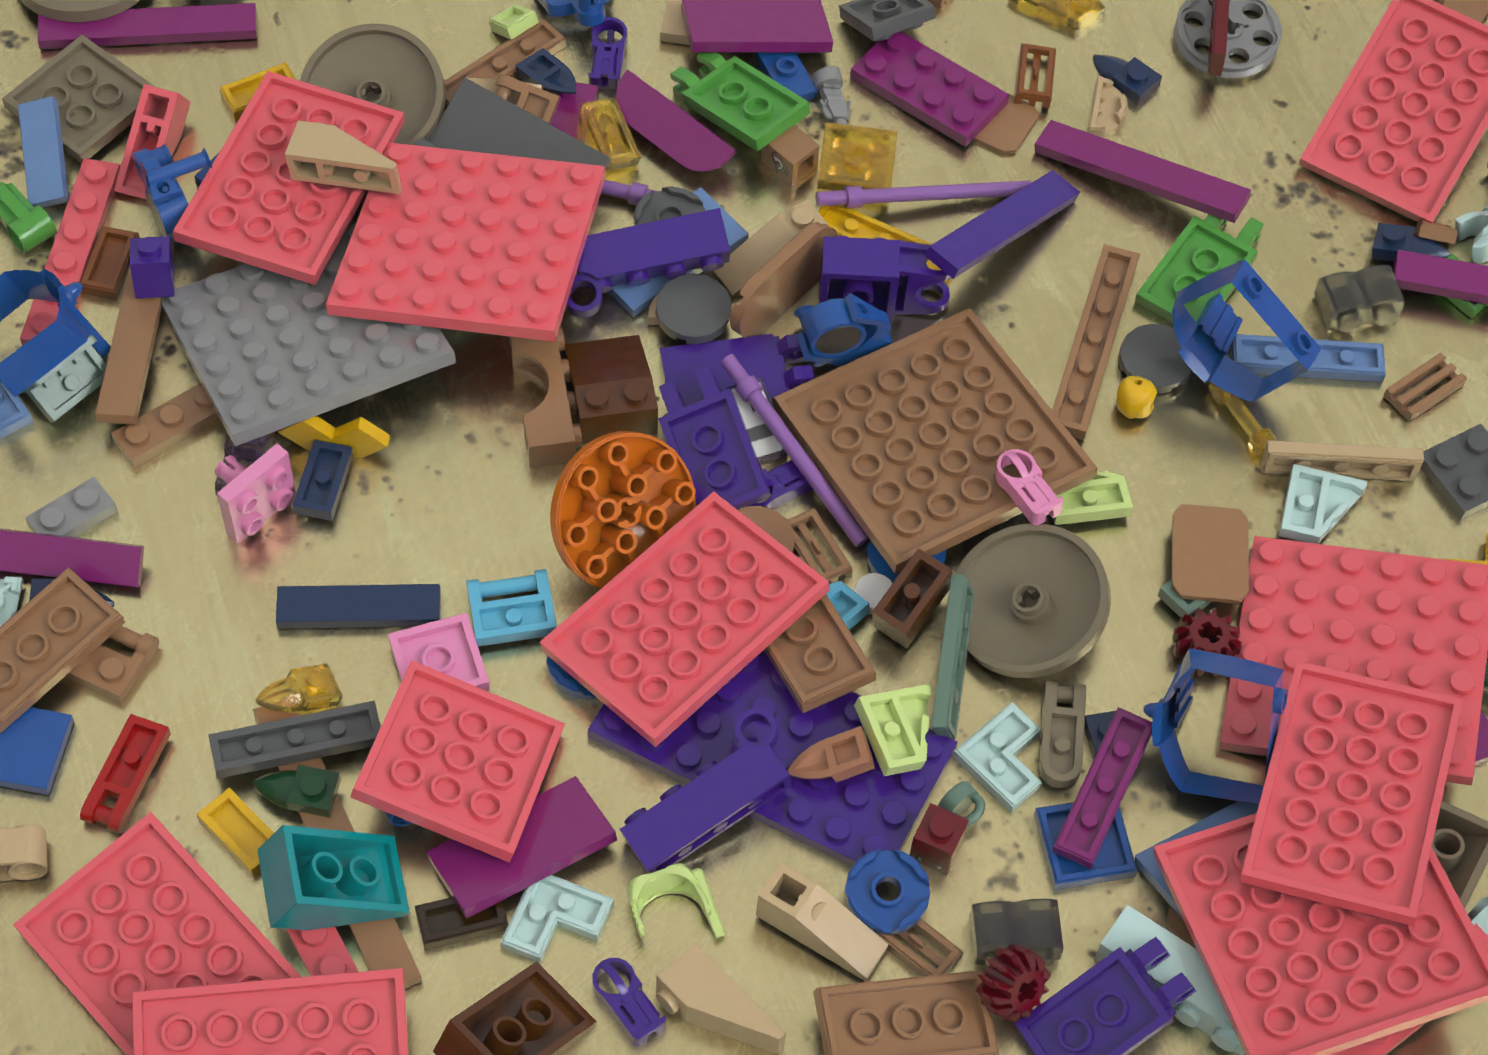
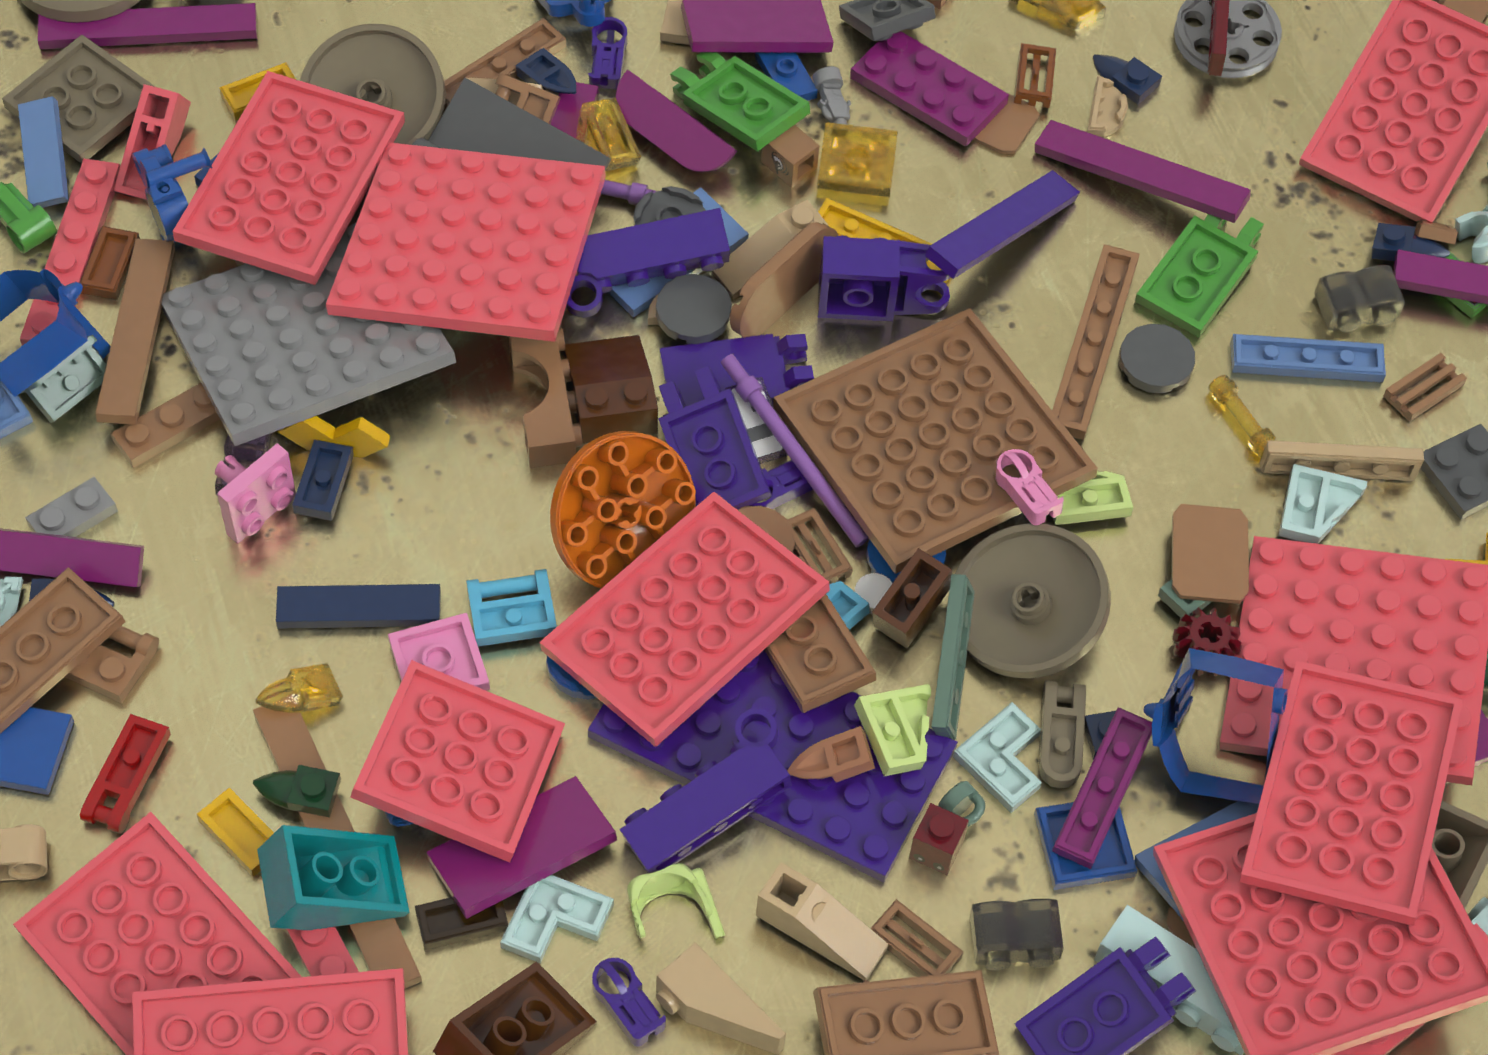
dark purple brick [130,236,175,299] -> none
dark grey plate [208,701,381,779] -> none
tan slope [285,121,402,194] -> none
yellowish green tile [488,4,539,40] -> none
blue piece [794,293,893,367] -> none
medium lavender bar [815,180,1032,209] -> none
blue tile [844,849,930,935] -> none
dark red gear [976,943,1051,1022] -> none
yellow piece [1116,376,1157,419] -> none
blue piece [1172,259,1322,402] -> none

